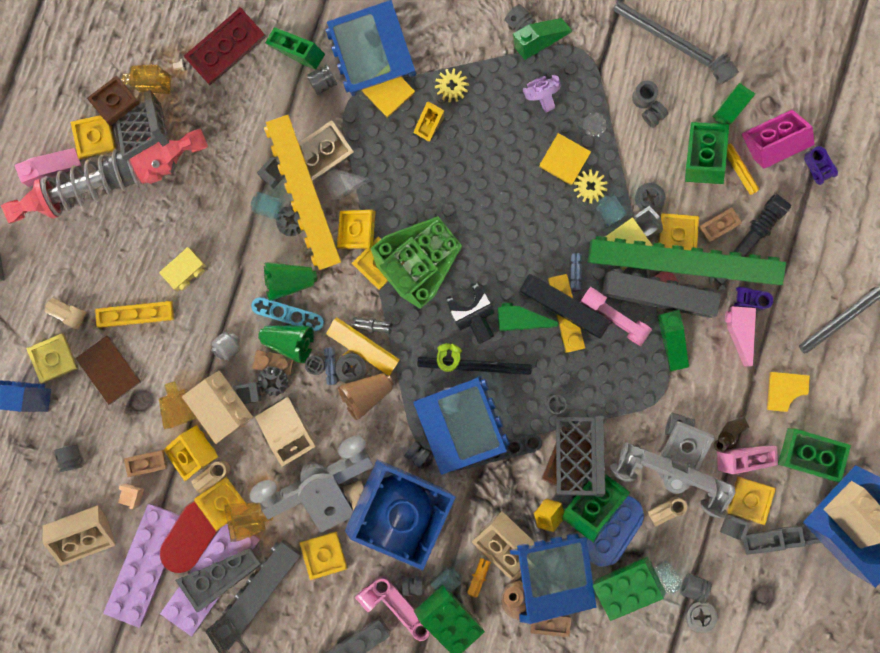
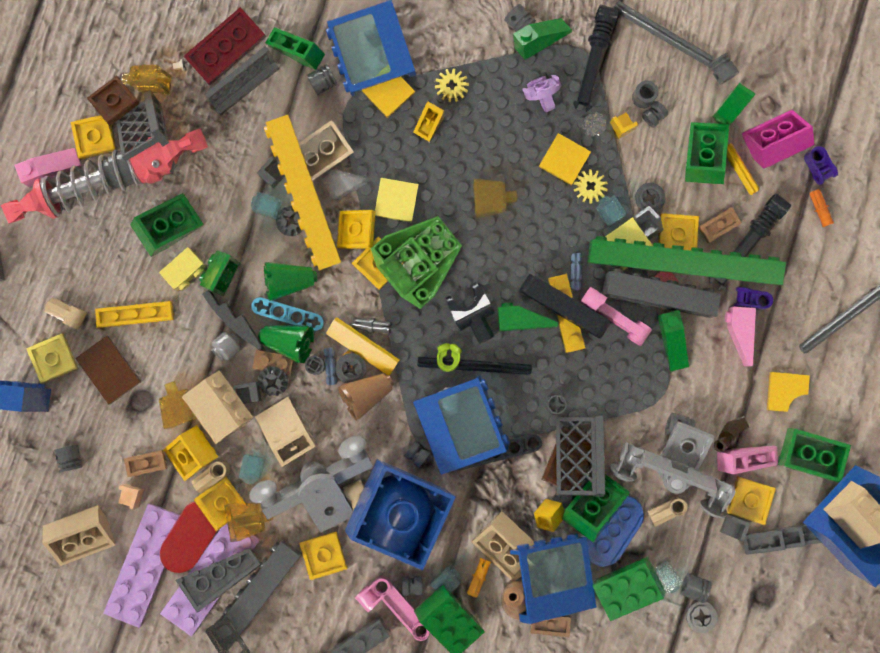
none -> green slope [130,193,204,257]
none -> green slope [199,251,240,297]
none -> dark grey slope [202,290,264,350]
none -> dark grey fence [205,46,279,115]
none -> clear light blue brick [238,454,266,484]
none -> light yellow tile [375,178,419,223]
none -> clear yellow torso [473,179,517,218]
none -> black piece [573,4,619,112]
none -> yellow panel [610,112,638,139]
none -> orange axle [809,189,834,227]

